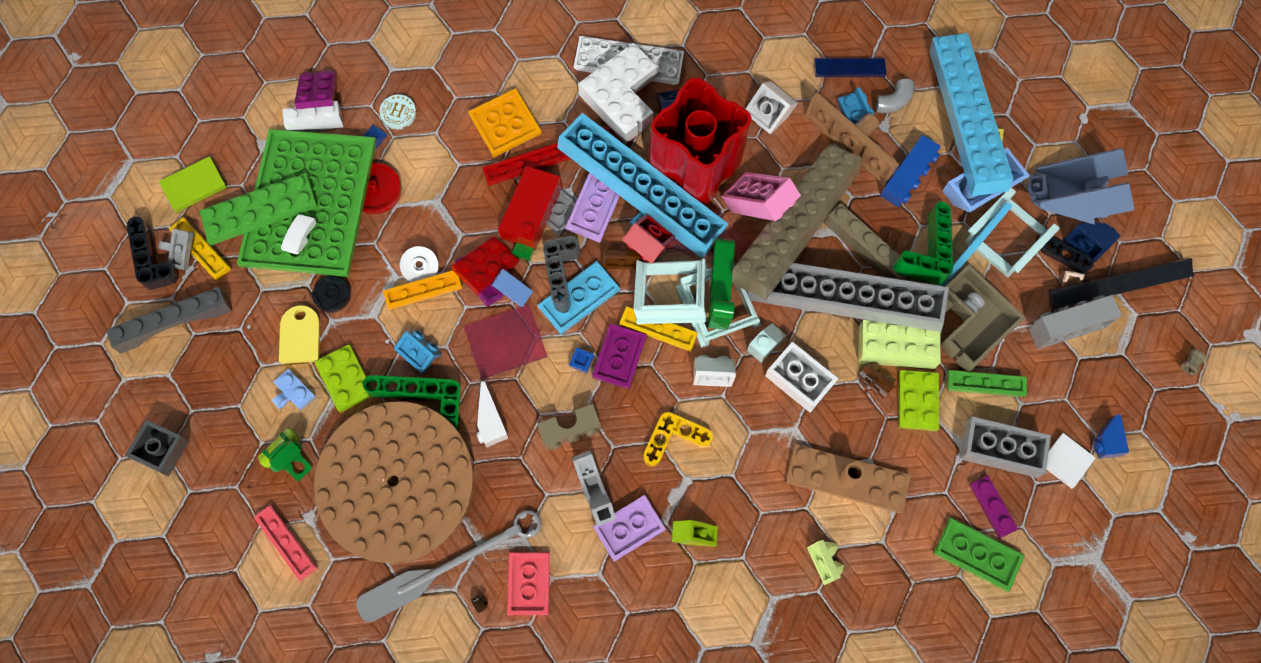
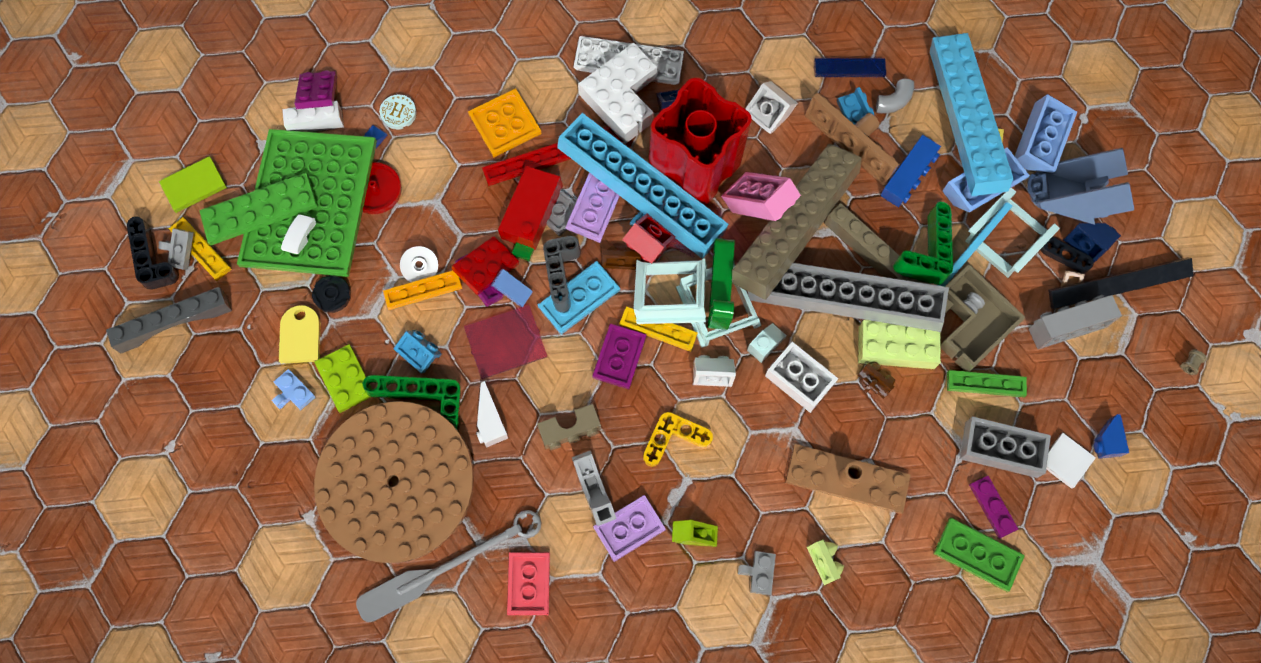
dark grey brick [125,420,189,477] -> none
coral tile [254,504,318,581] -> none
green piece [258,428,312,481] -> none
dark brown hinge [470,595,488,613] -> none
blue plate [569,347,594,373] -> none
lime plate [898,370,939,431] -> none
none -> light grey plate [738,551,776,596]
none -> light blue slope [1015,94,1077,173]

